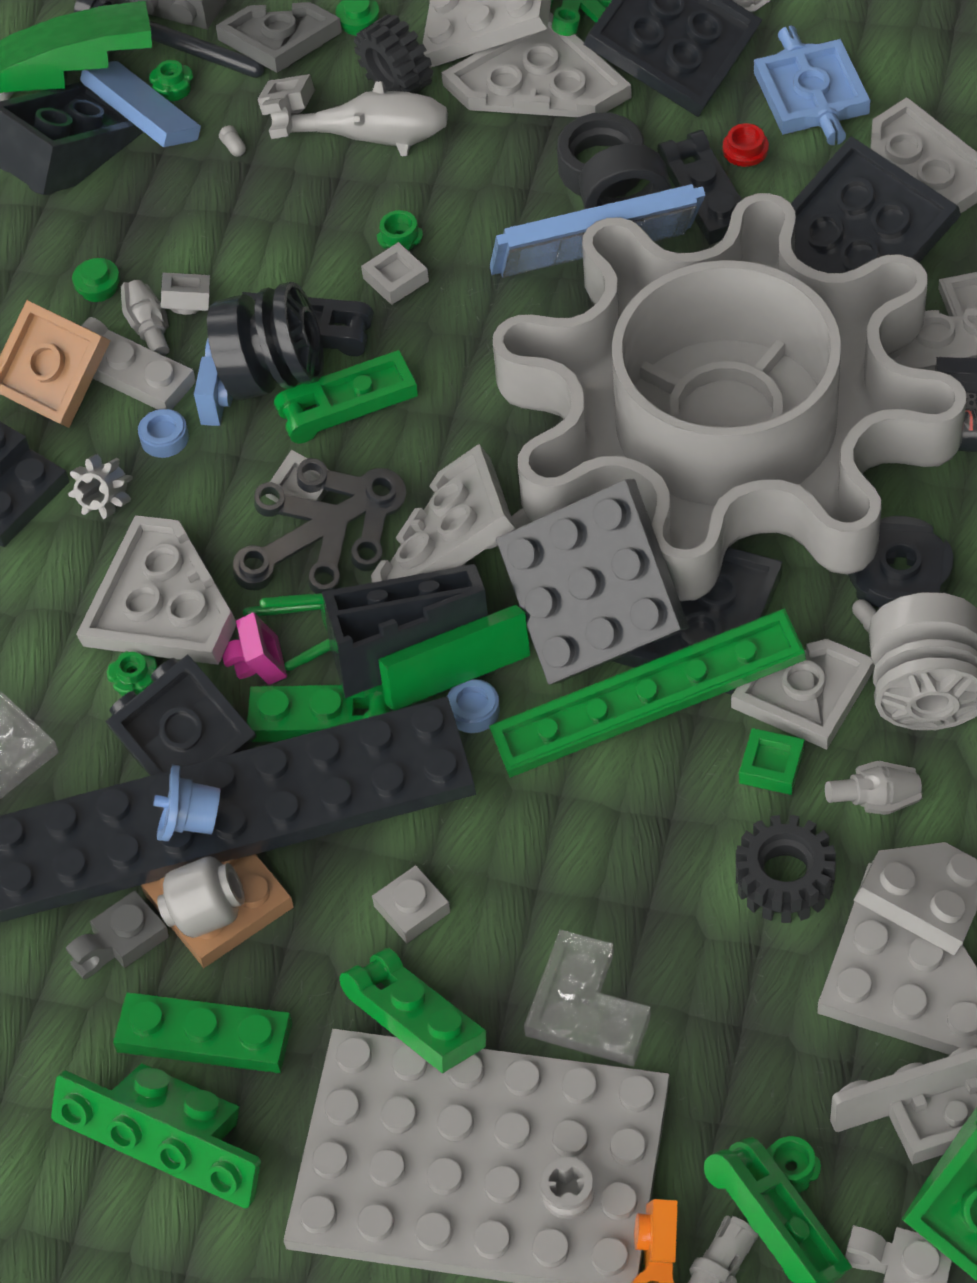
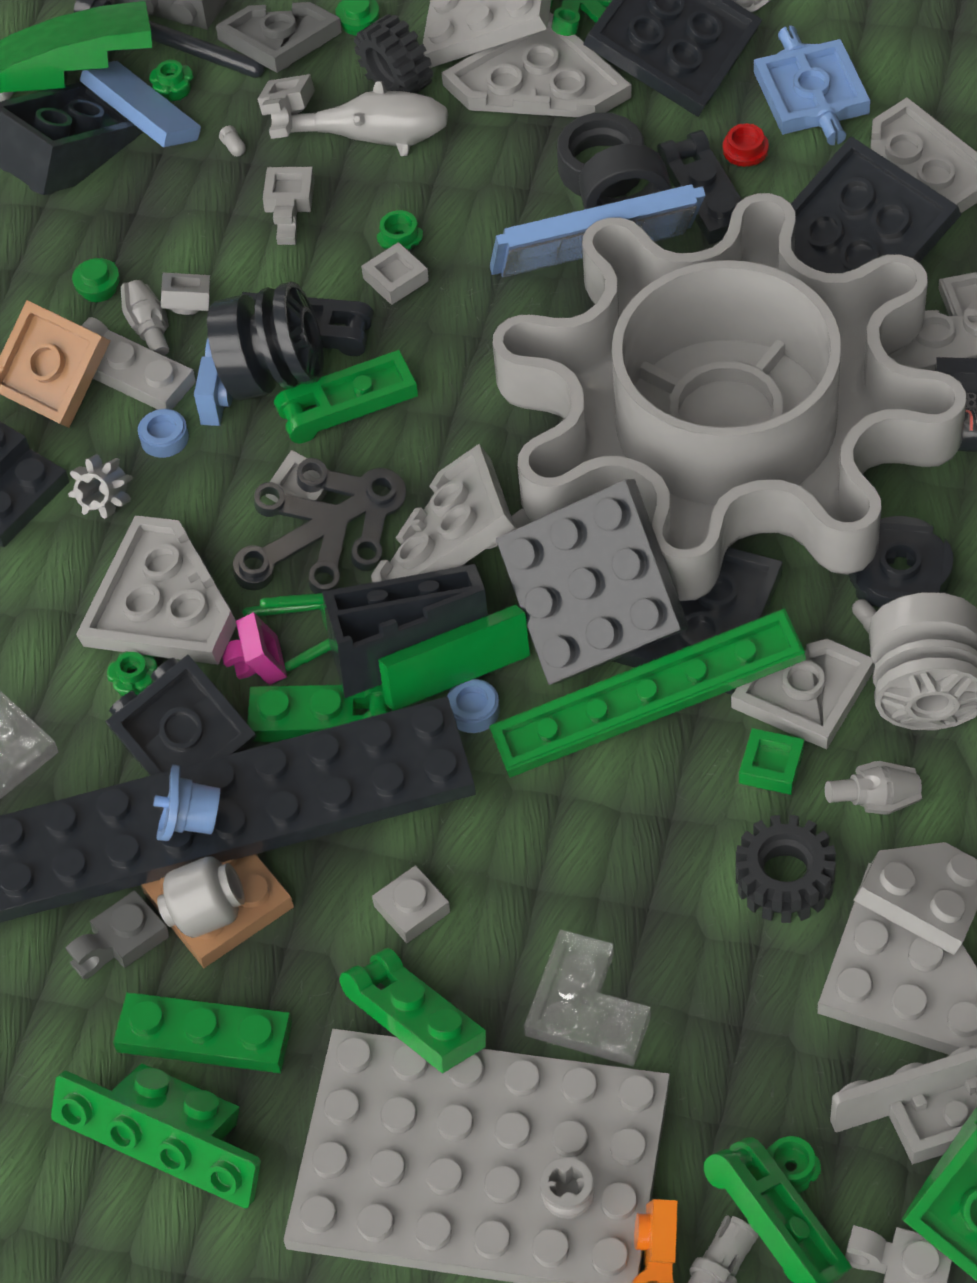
none -> light grey plate [263,167,315,245]

